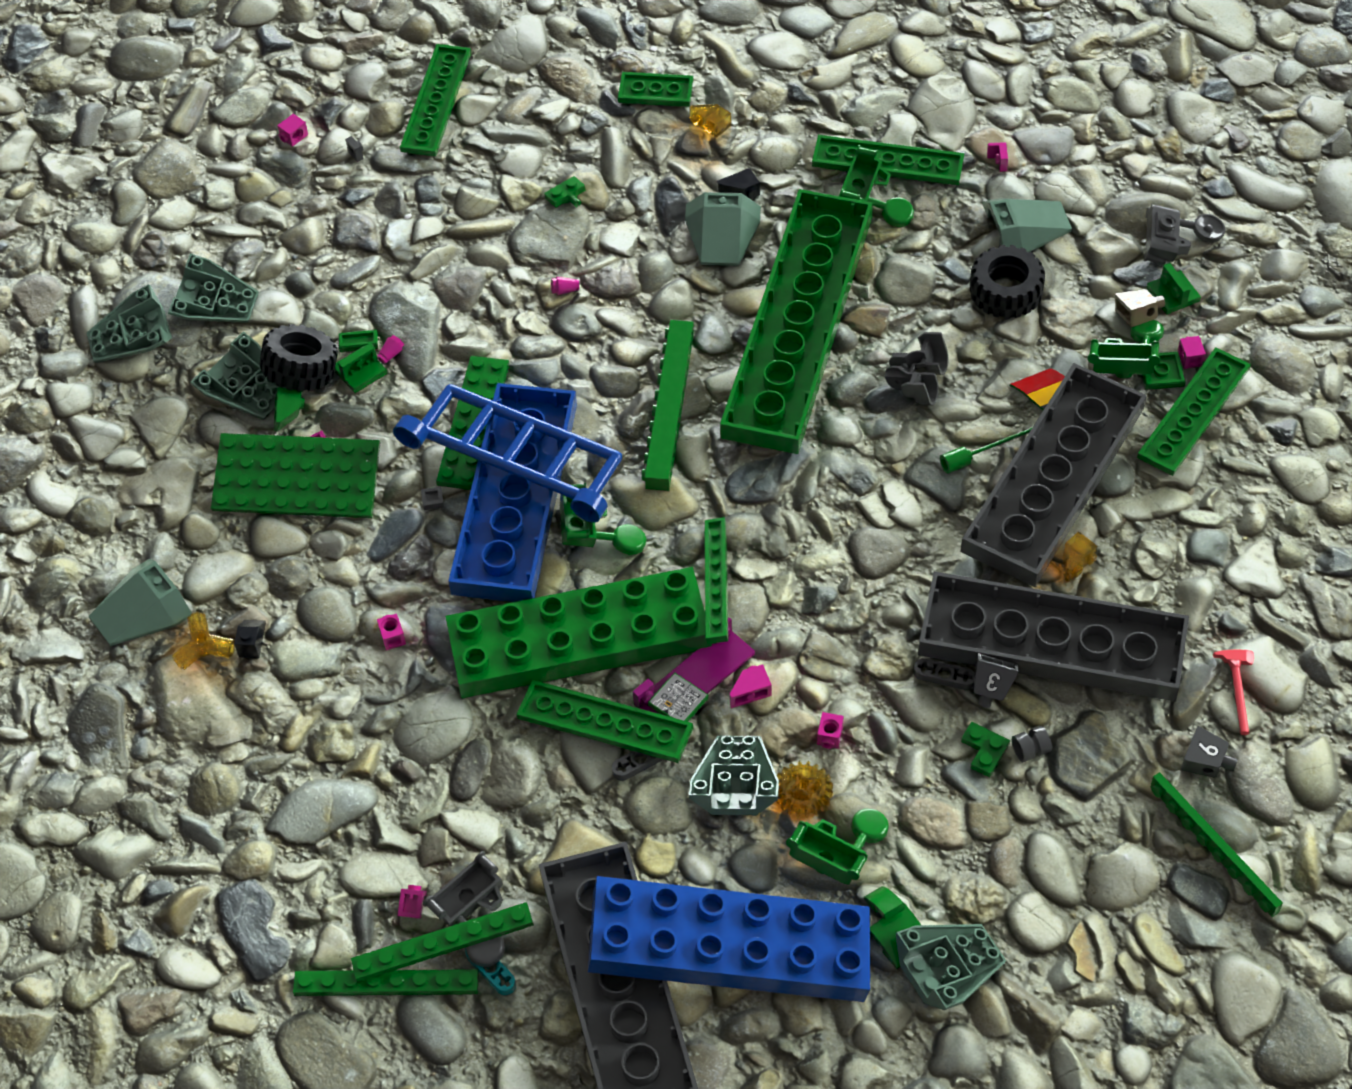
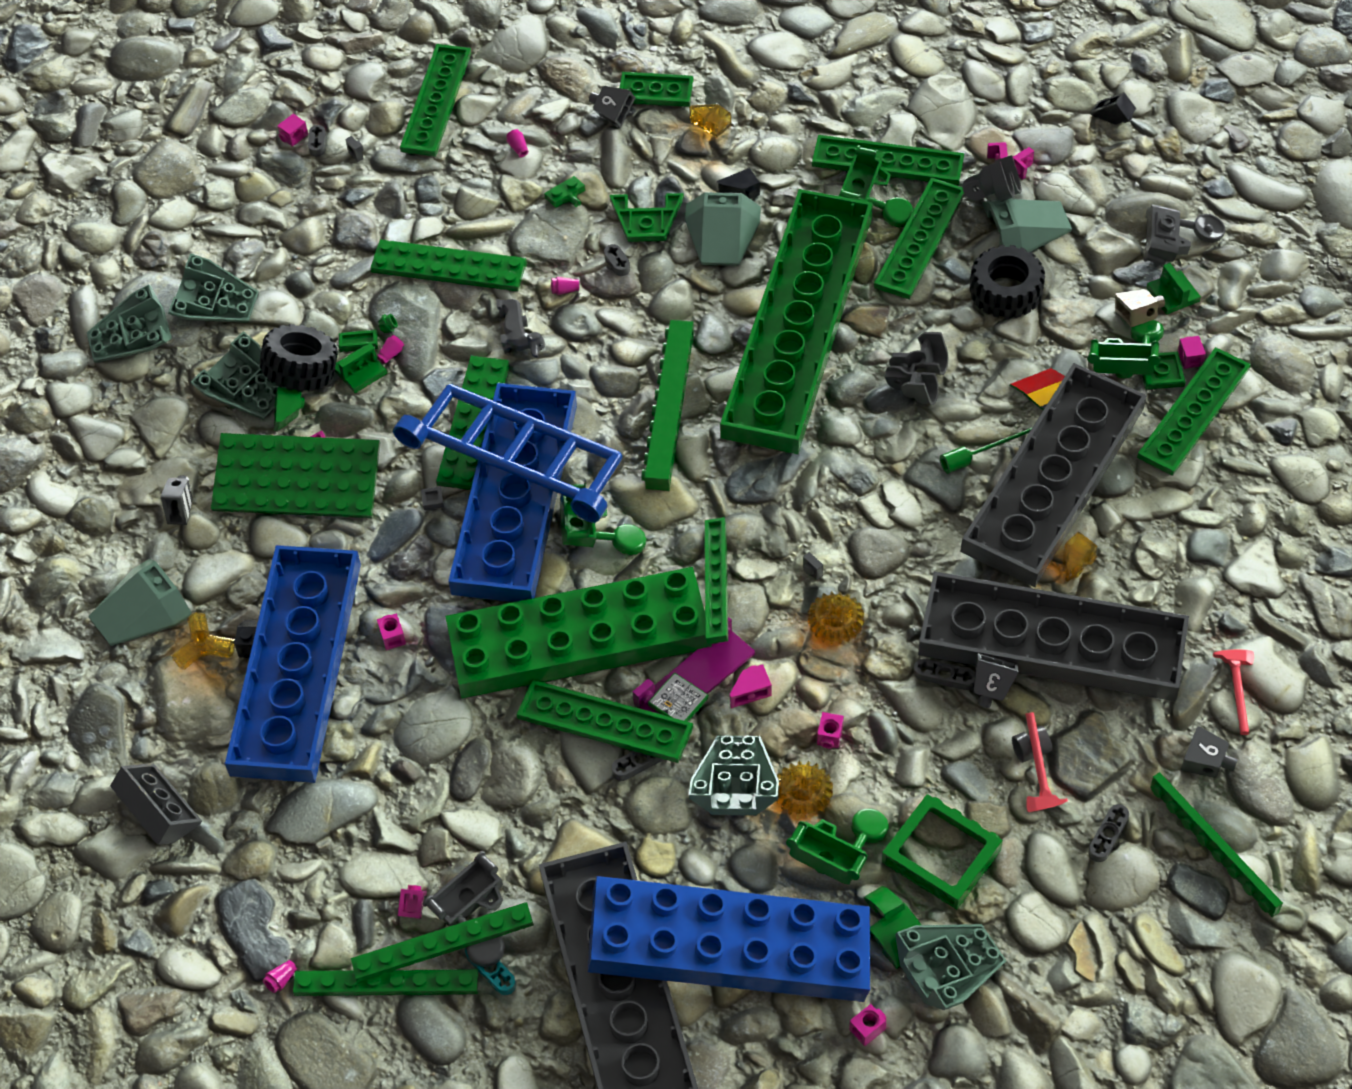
green plate [961,721,1011,778] -> none
none -> dark grey slope [110,763,202,845]
none -> dark grey torso [160,475,193,525]
none -> blue plate [225,545,361,783]
none -> dark pink cone [263,960,297,993]
none -> dark grey beam [308,125,326,157]
none -> green plate [370,239,527,292]
none -> green plate [378,314,398,333]
none -> dark grey animal [496,299,545,358]
none -> dark pink cone [506,129,529,157]
none -> dark grey torso [589,86,636,128]
none -> dark grey beam [604,244,630,276]
none -> green wing [609,193,684,242]
none -> dark grey plate [803,552,823,580]
none -> clear yellow gear [808,591,864,645]
none -> dark pink brick [849,1004,886,1047]
none -> green plate [874,178,965,300]
none -> green piece [882,794,1003,910]
none -> dark grey piece [962,155,1022,201]
none -> dark pink bracket [1013,147,1034,180]
none -> coral piece [1025,712,1068,812]
none -> dark grey beam [1088,804,1129,862]
none -> black slope [1090,92,1137,125]

